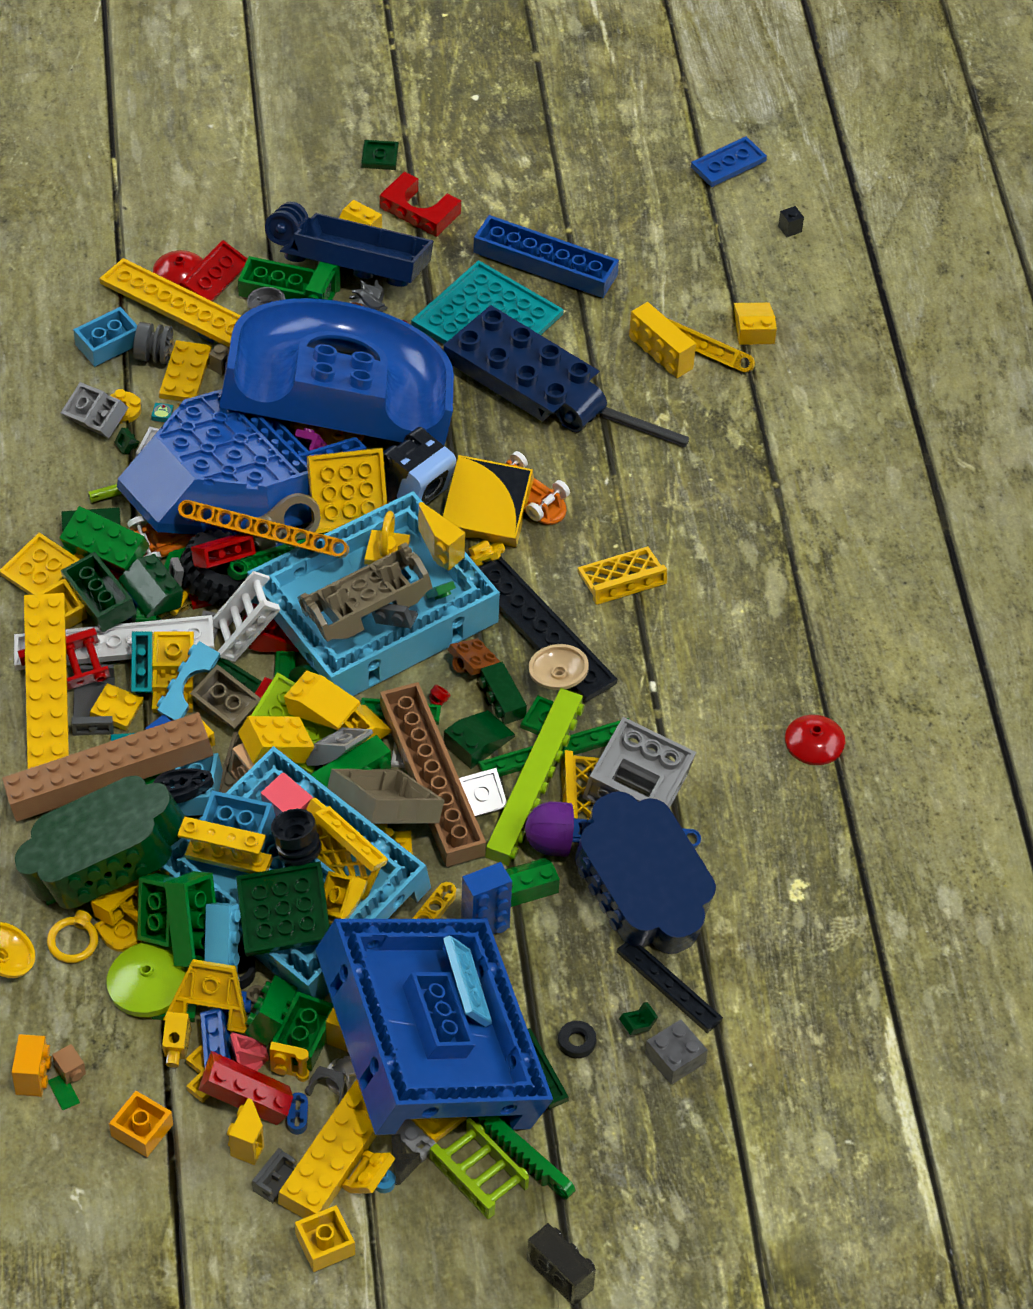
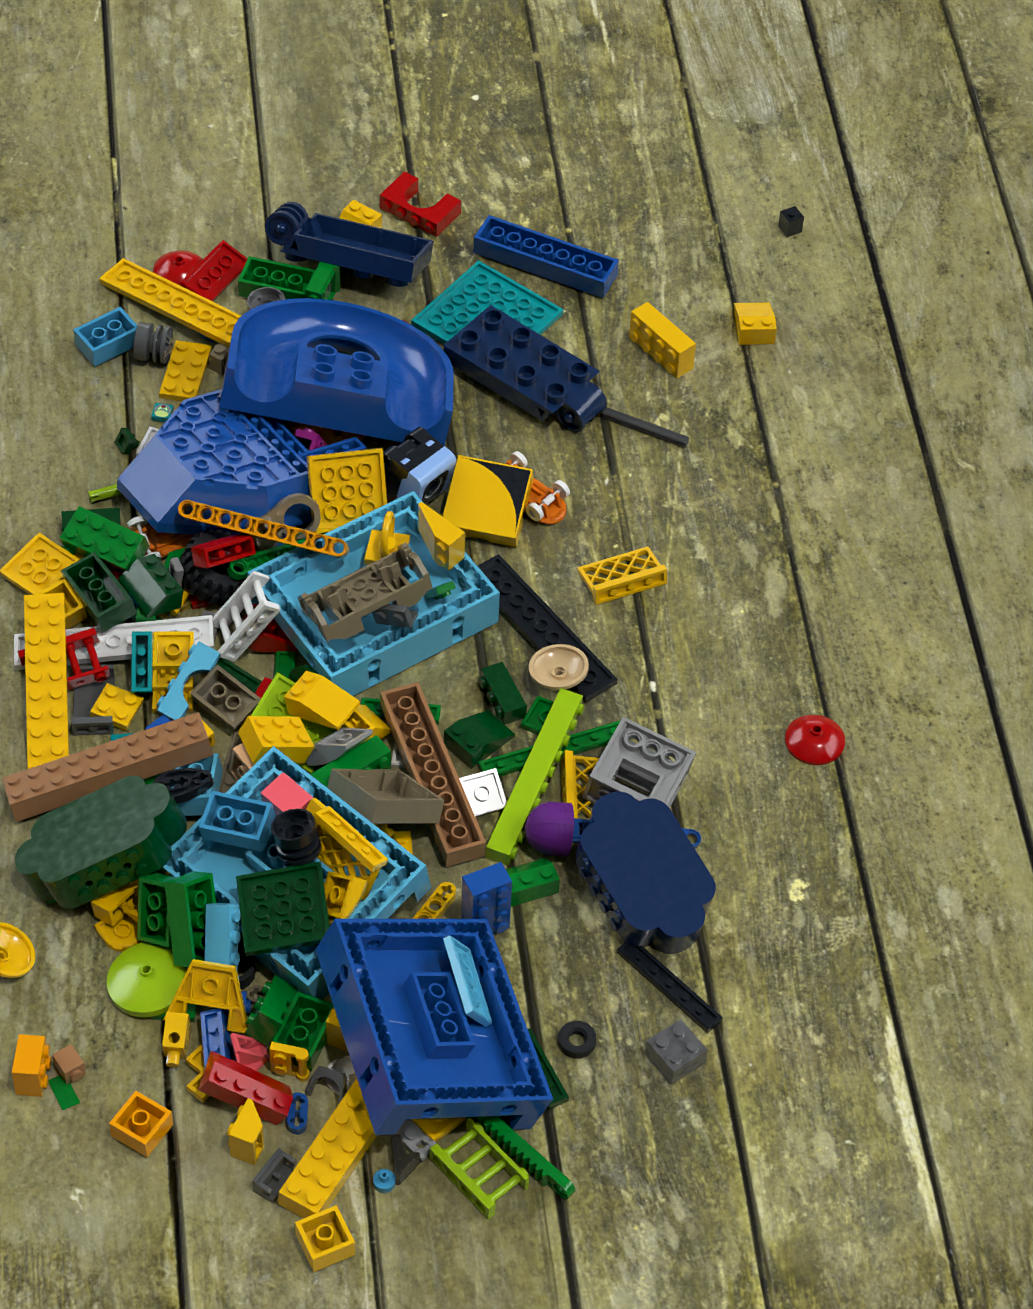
yellow piece [47,910,98,963] -> none
light grey slope [60,382,129,438] -> none
yellow plate [110,389,141,424] -> none
yellow fence [178,816,273,873] -> none
yellow plate [342,1150,395,1193] -> none
dark grey hair [349,279,388,312] -> none
dark green tile [361,140,399,170] -> none
red tile [429,685,450,706] -> none
dark orange plate [448,638,500,675] -> none
yellow plate [468,540,505,566] -> none
clear smoke brick [527,1223,596,1306] -> none
dark green bracket [619,1002,658,1035] -> none
yellow plate [667,318,755,372] -> none
blue plate [691,136,767,187] -> none

